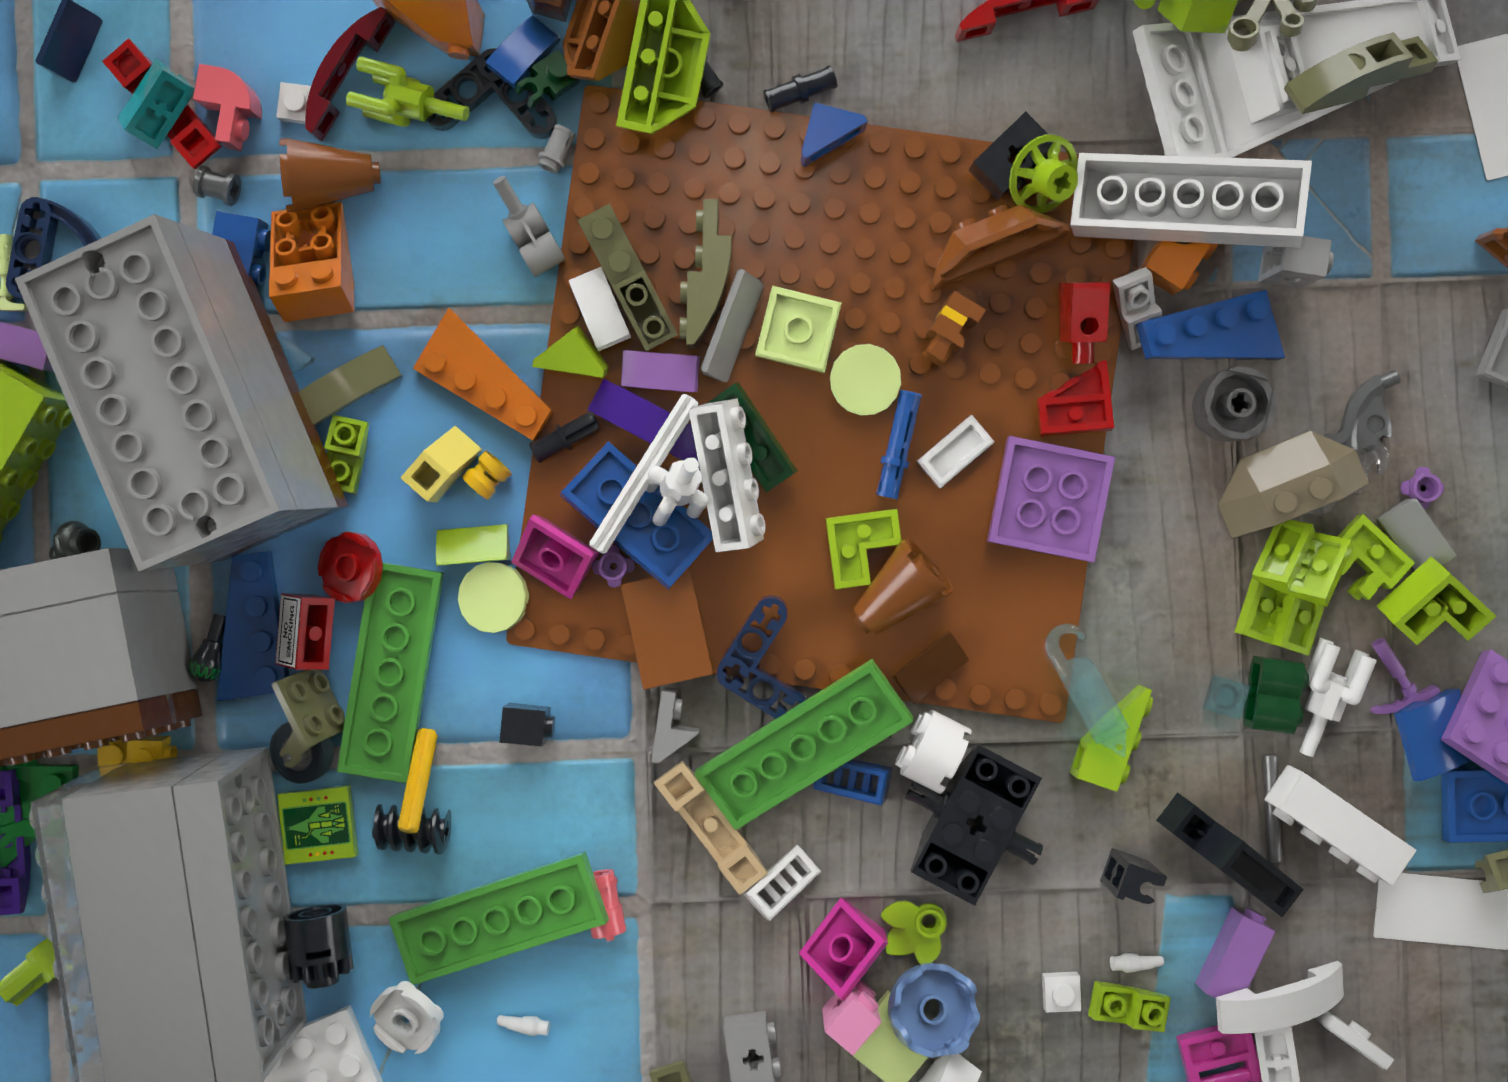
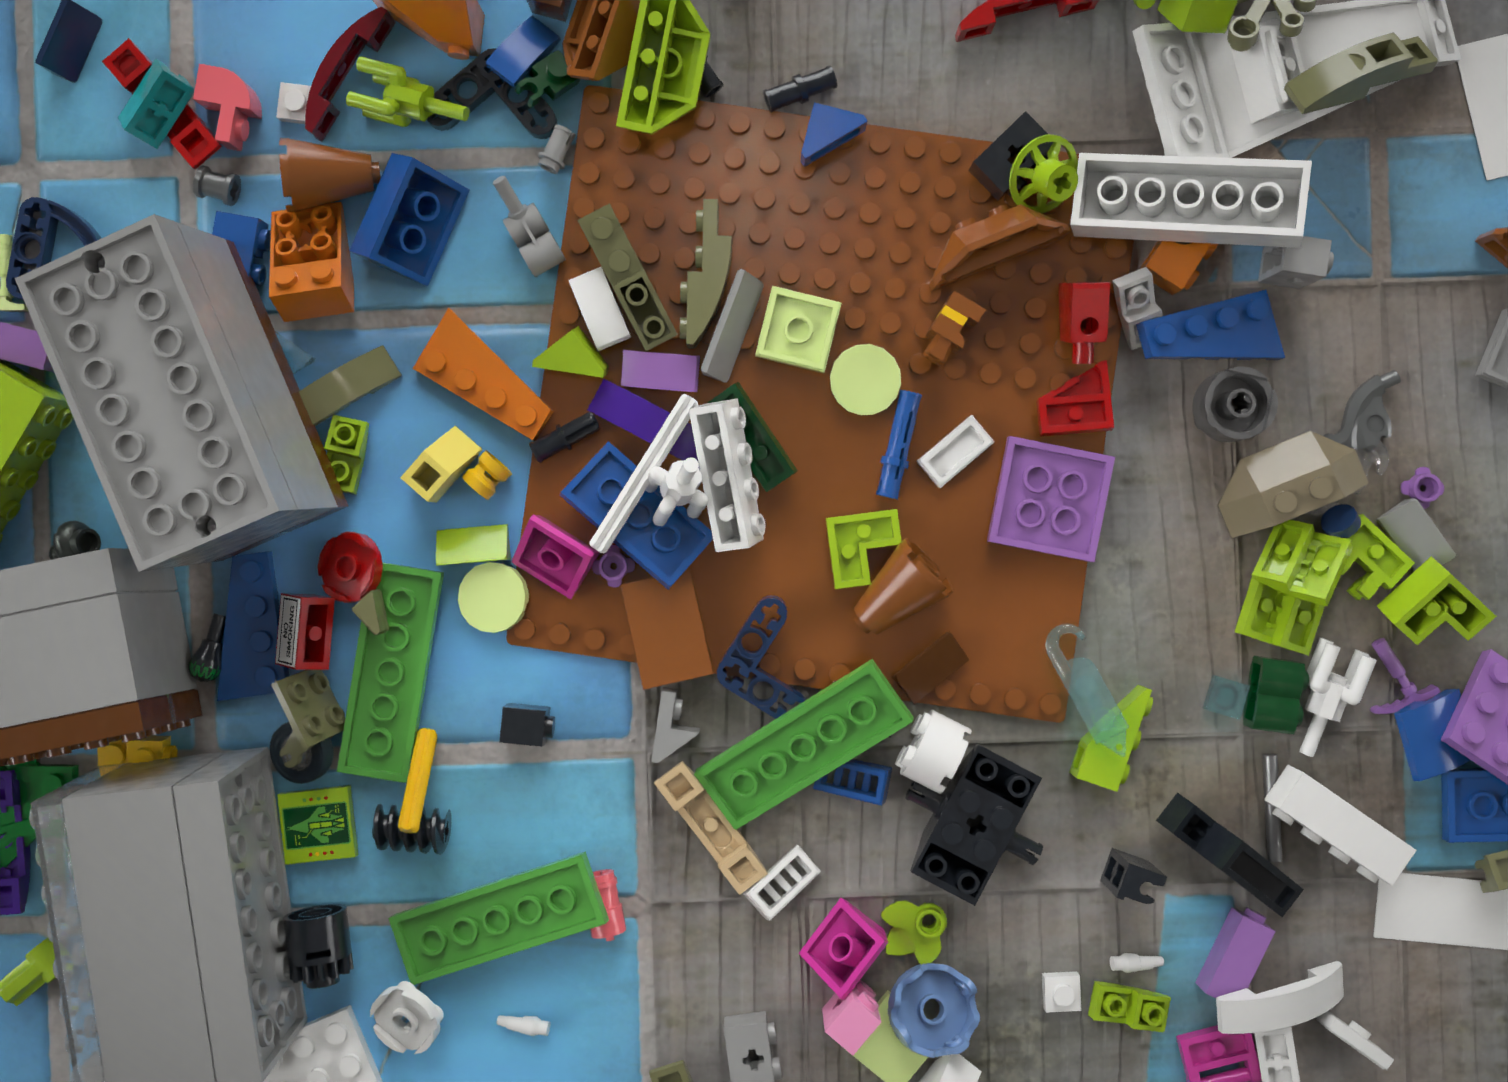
none -> blue slope [349,153,470,287]
none -> olive slope [352,589,389,635]
none -> dark blue tile [1321,504,1361,539]

